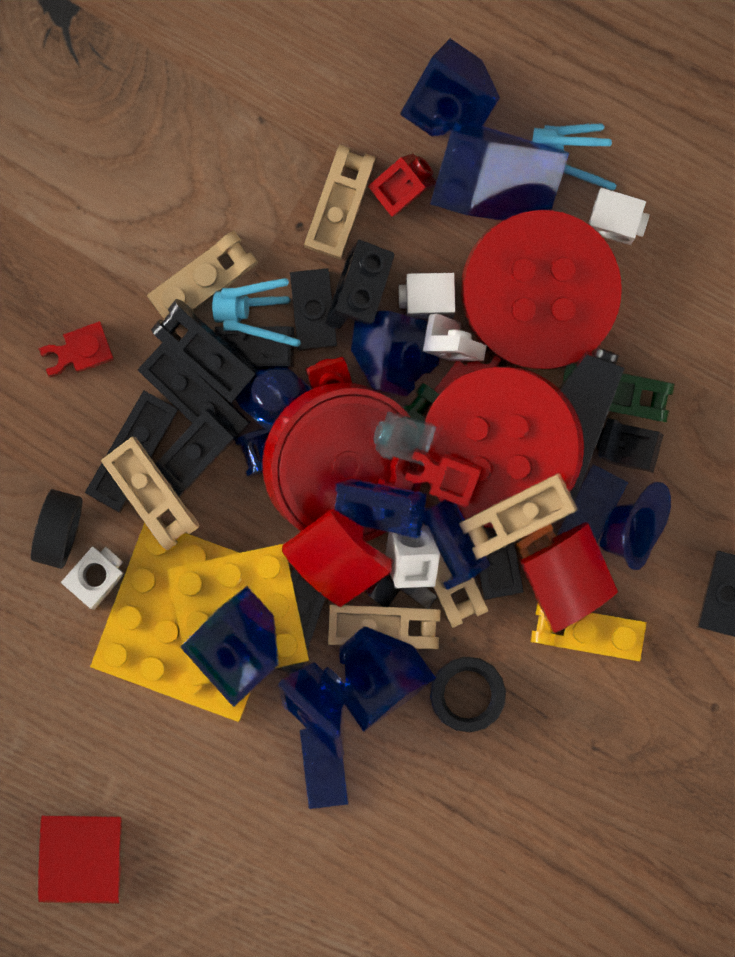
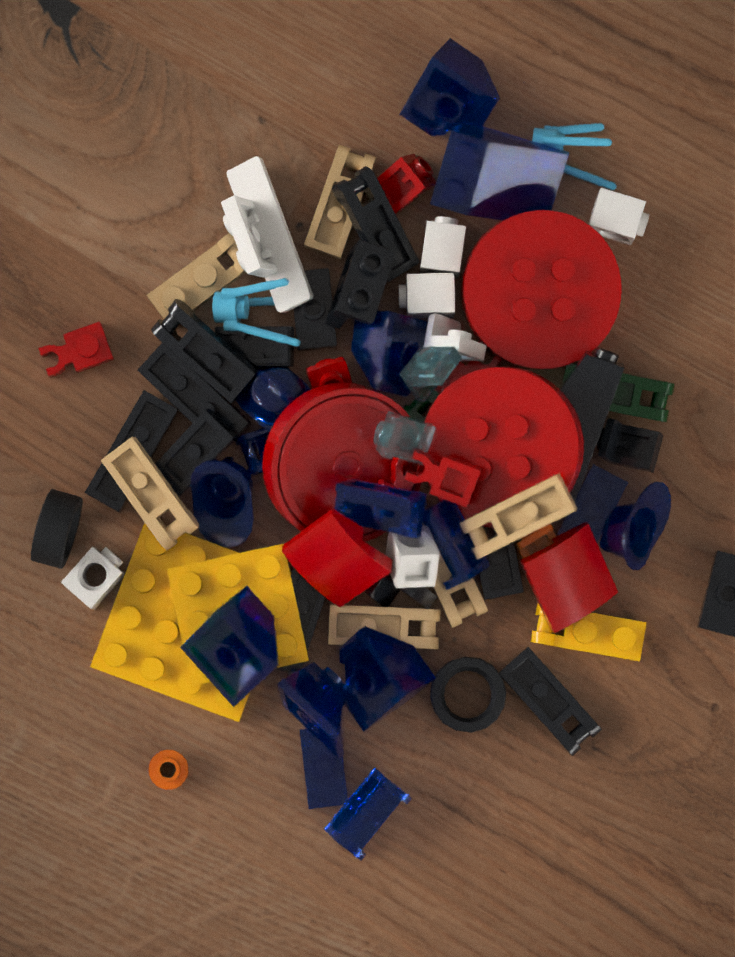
red slope [38,816,122,904] -> none
none -> orange plate [149,750,189,790]
none -> clear blue piece [191,456,254,548]
none -> white bracket [221,156,314,313]
none -> clear blue hinge [324,767,412,861]
none -> black plate [332,166,420,282]
none -> clear light blue bracket [400,346,462,402]
none -> white brick [420,216,466,279]
none -> black plate [499,647,602,756]

